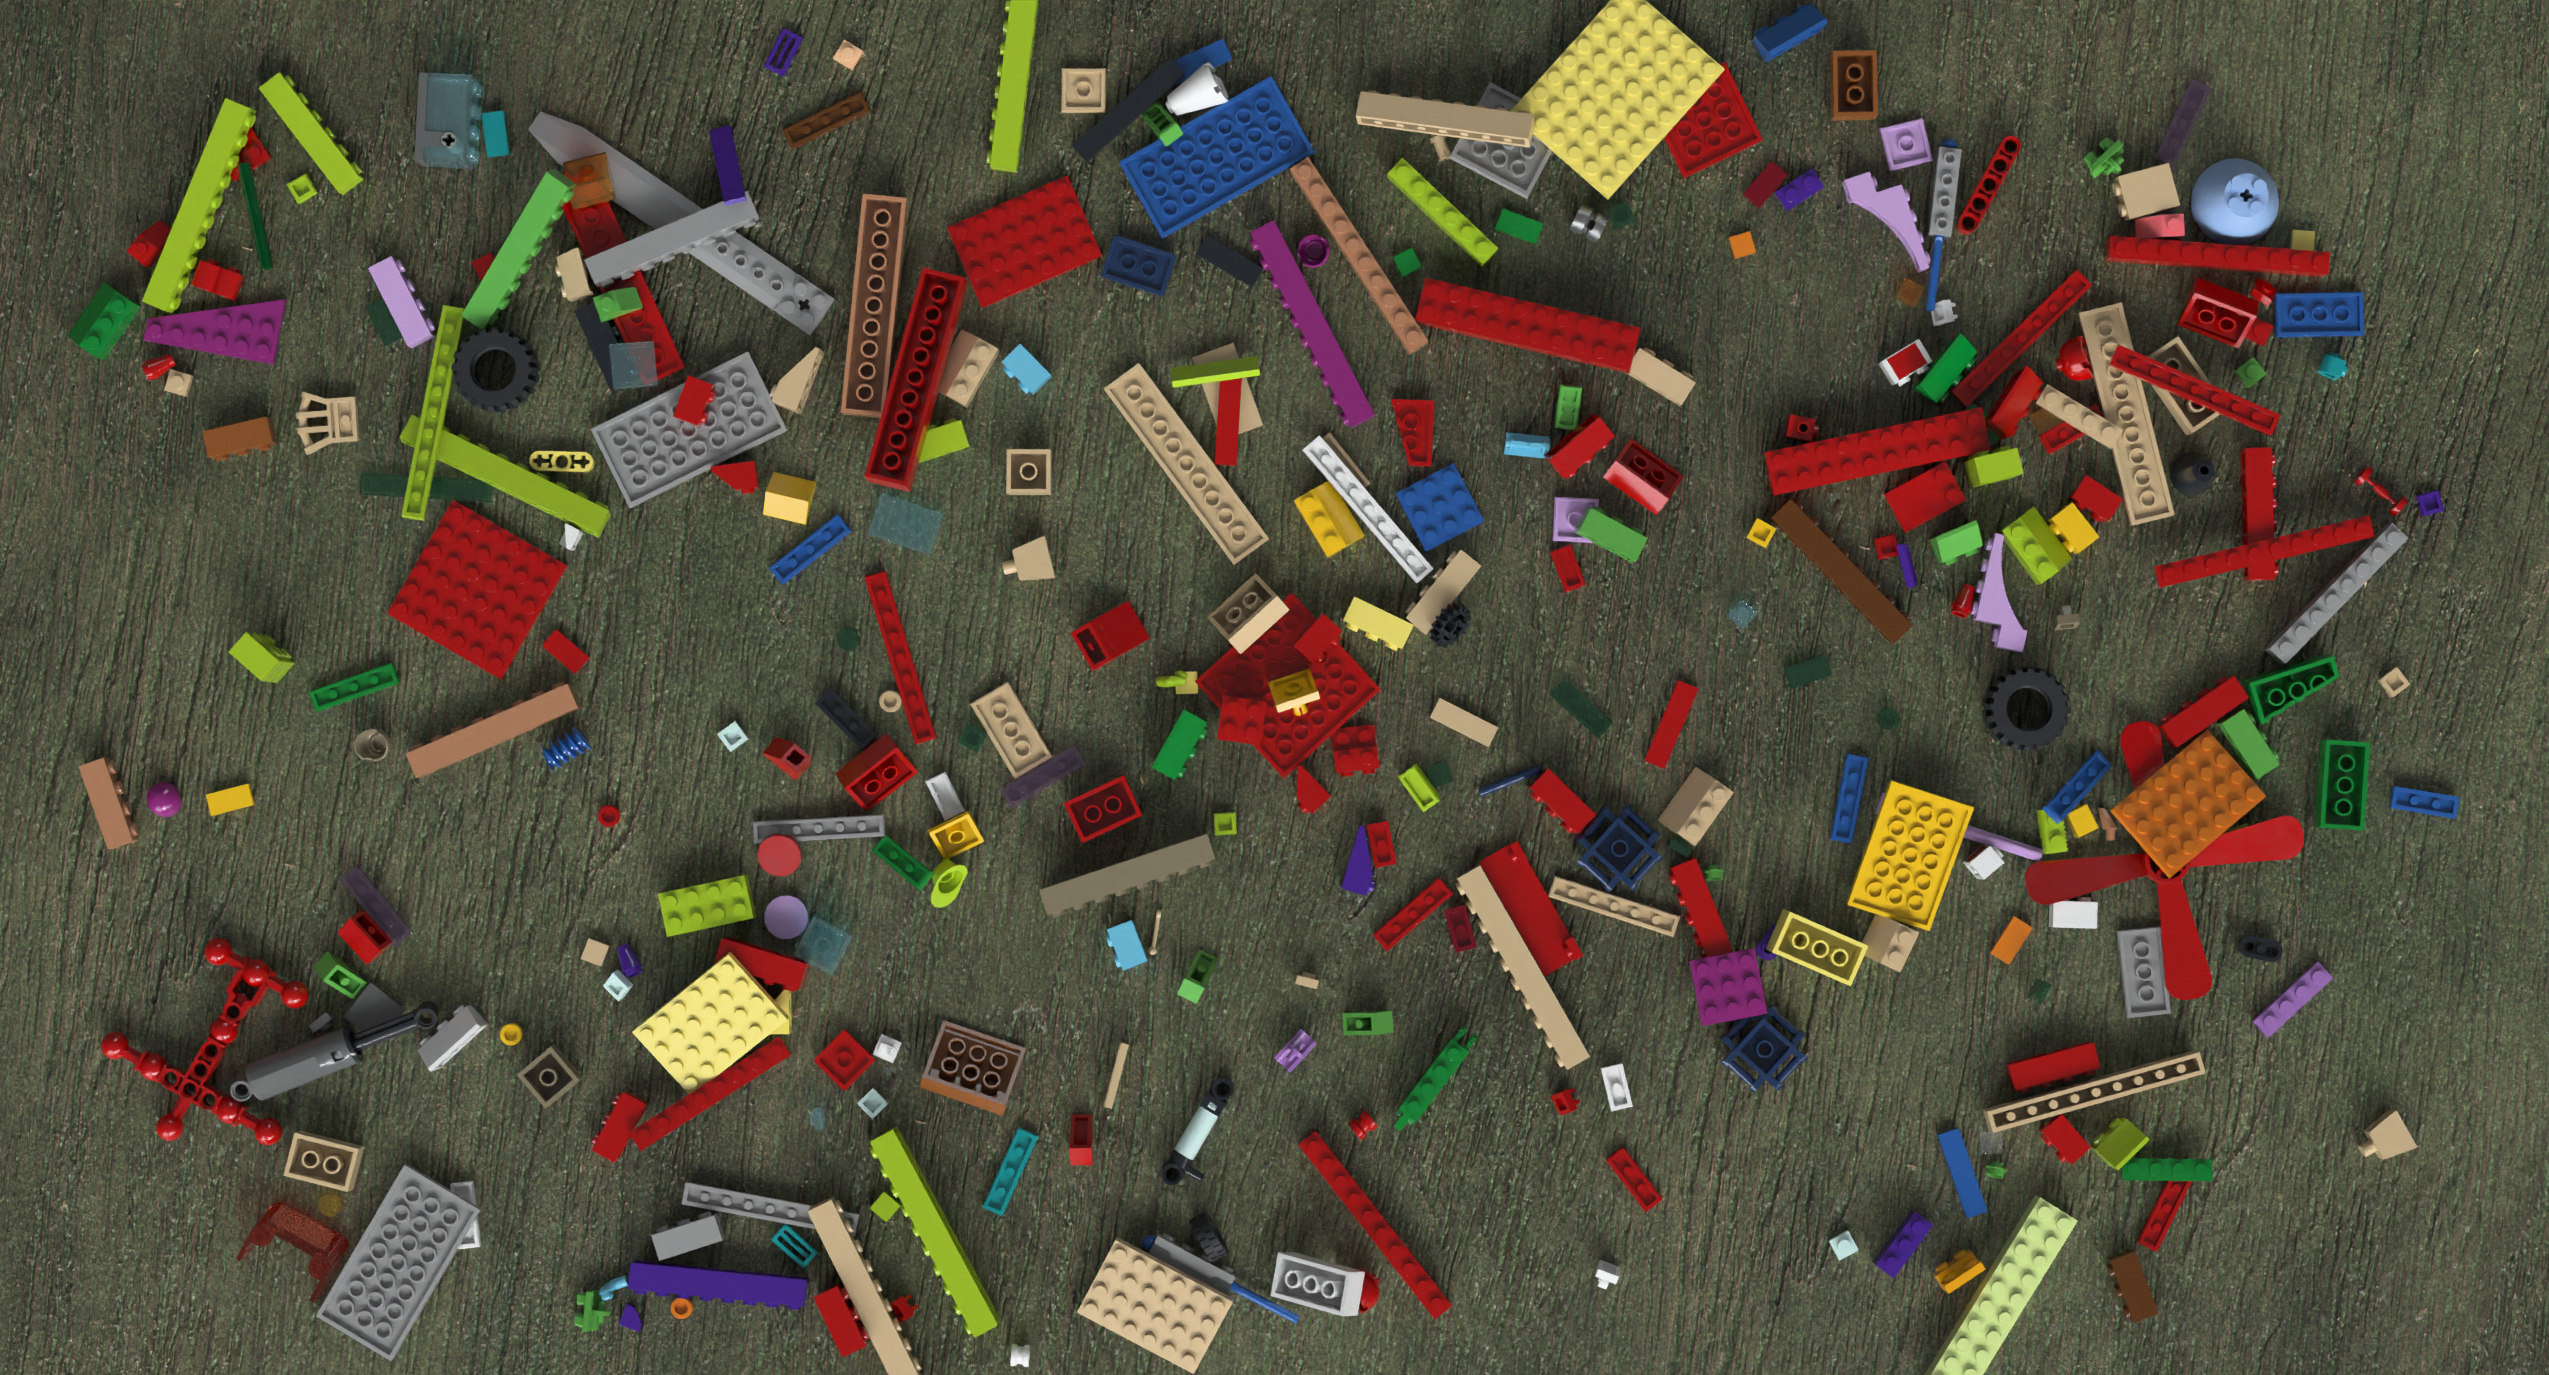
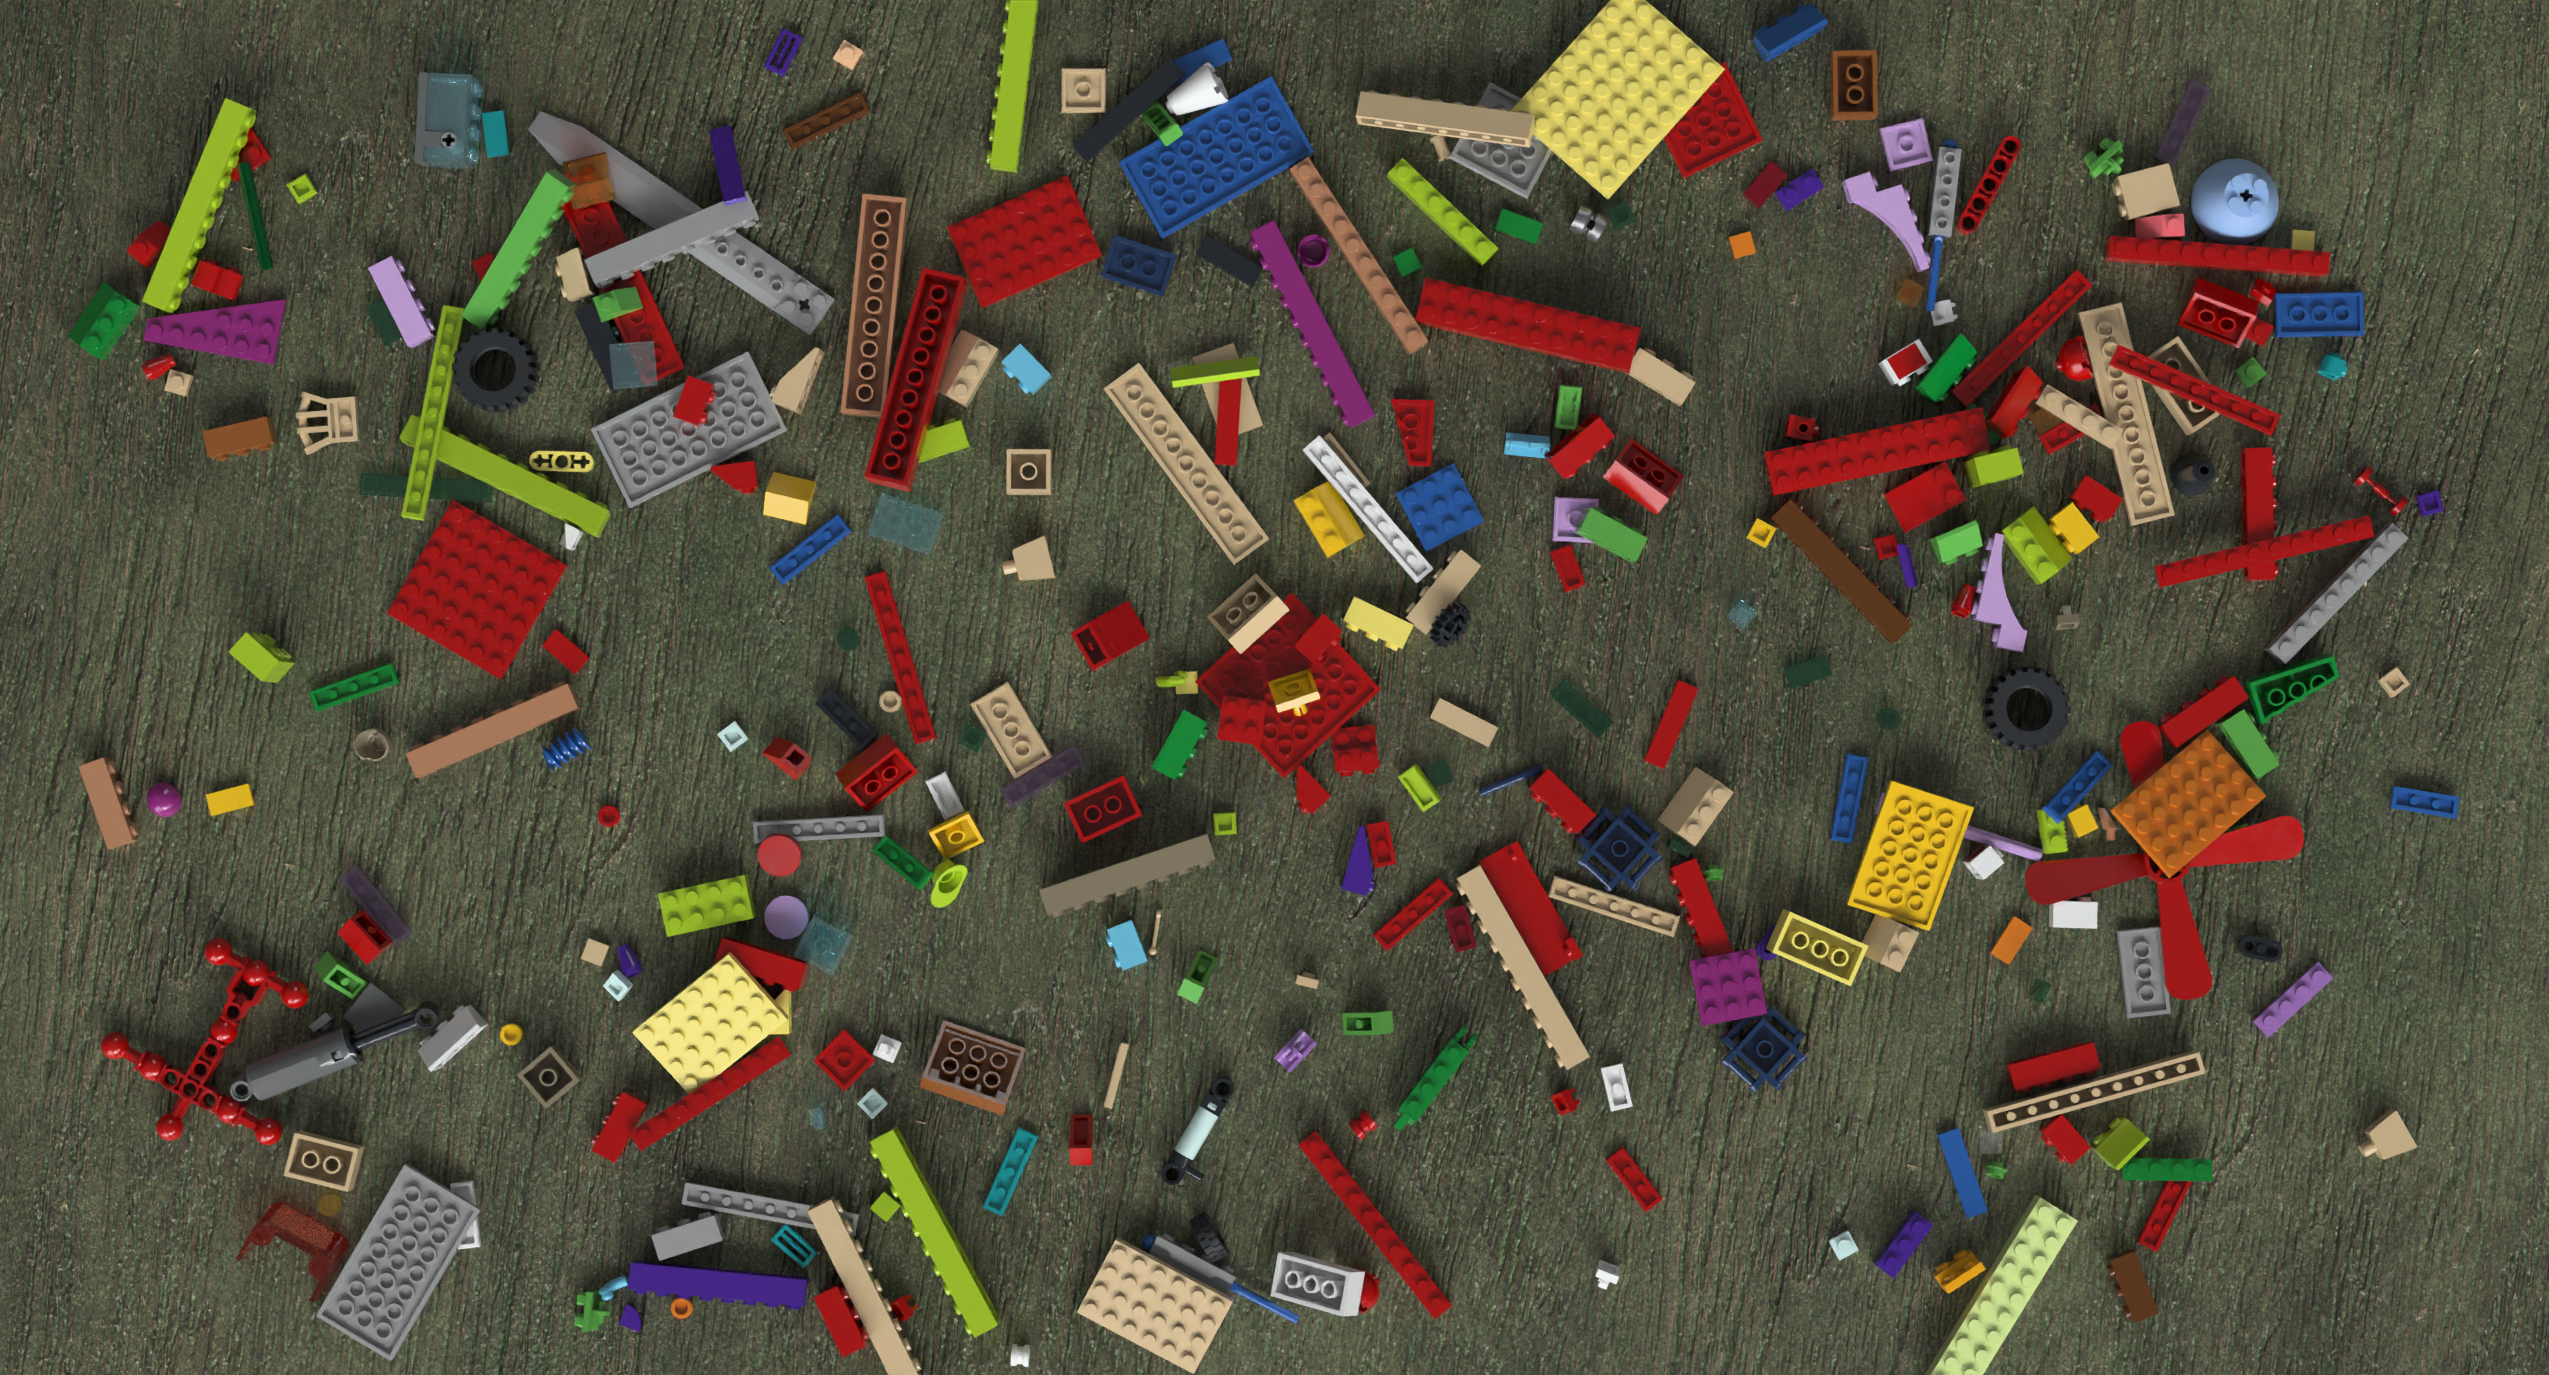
lime brick [259,72,364,195] -> none
green brick [2314,739,2370,831] -> none

